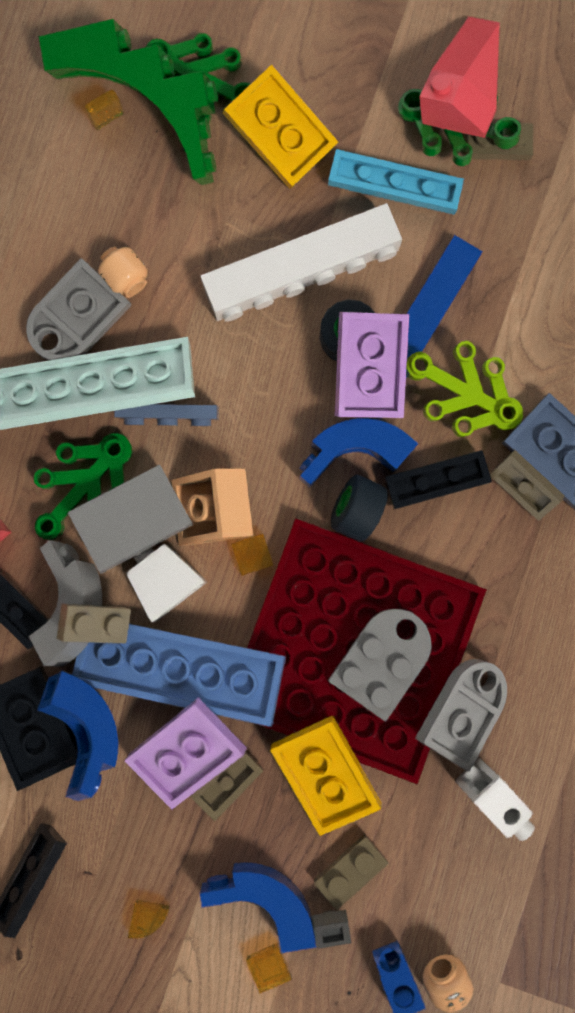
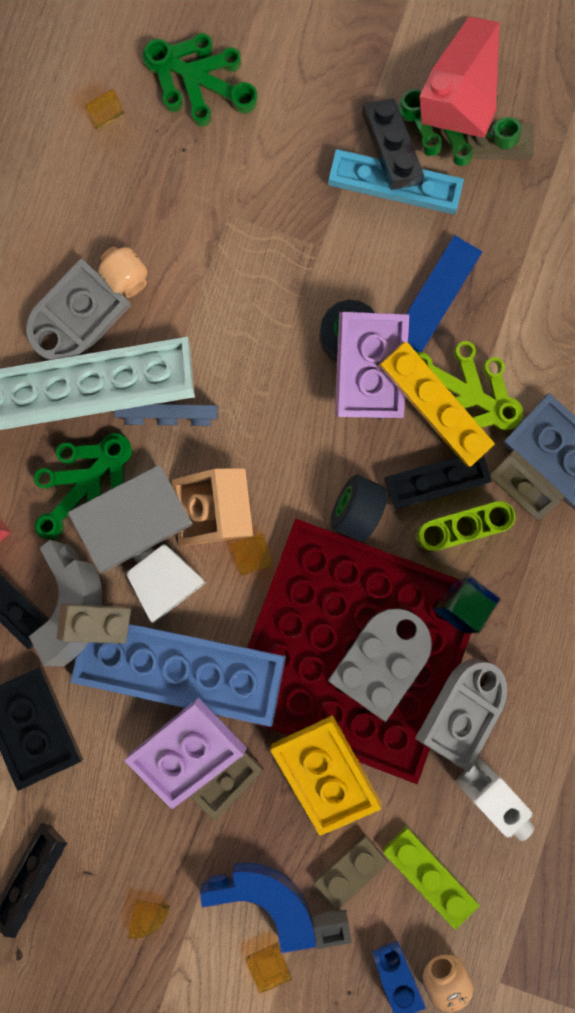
blue arch [37,671,118,801] -> none
green arch [38,19,218,185] -> none
white brick [200,203,402,322] -> none
yellow plate [223,64,338,189] -> none
blue arch [299,418,418,488] -> none
none -> black plate [362,98,424,190]
none -> yellow plate [378,341,495,467]
none -> lime plate [382,826,480,930]
none -> lime beam [415,501,516,552]
none -> dark green piece [433,577,501,634]

